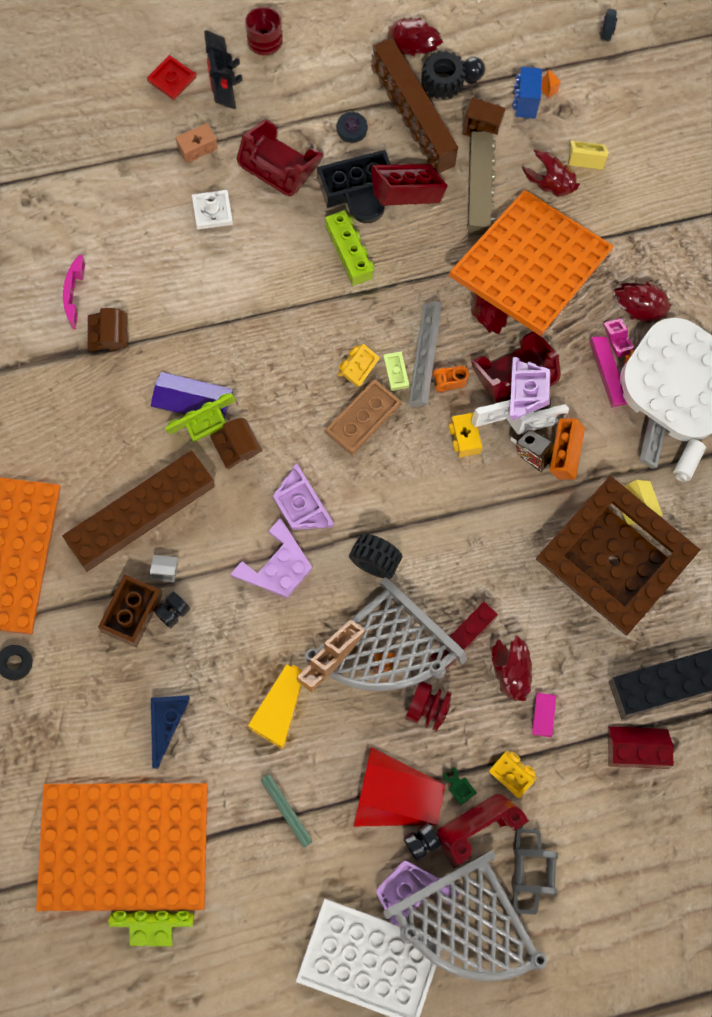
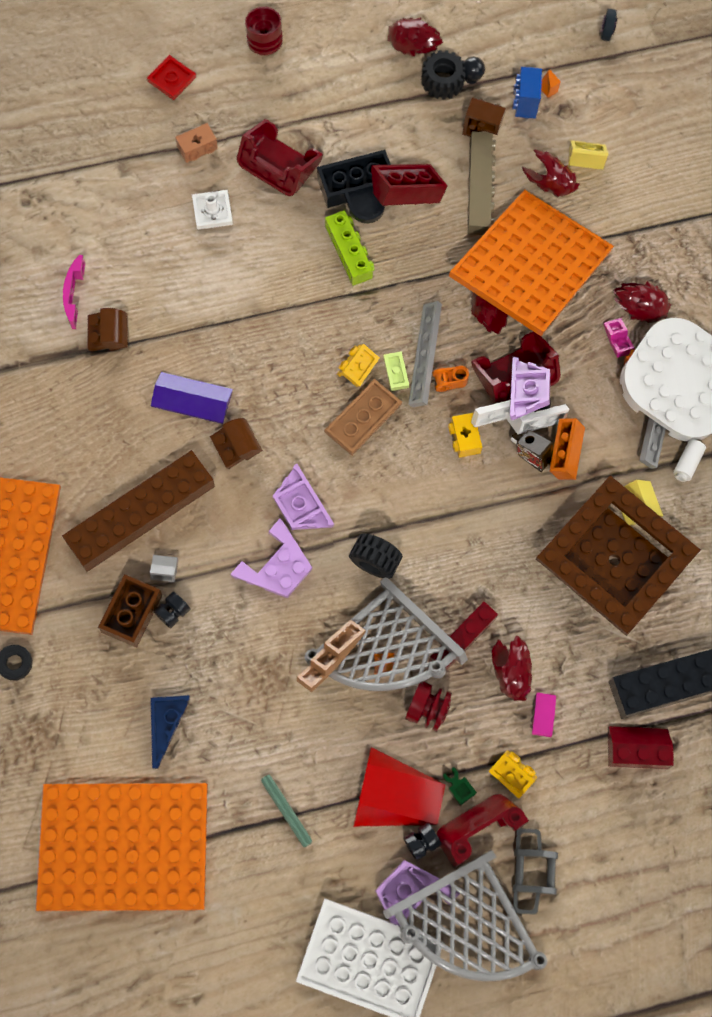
lime bracket [108,911,194,946] -> none
lime bracket [164,393,237,442] -> none
black piece [204,30,243,110] -> none
yellow slope [248,664,302,750] -> none
black wheel [336,112,368,143] -> none
reddish brown brick [371,38,458,174] -> none
dark pink slope [589,337,627,408] -> none

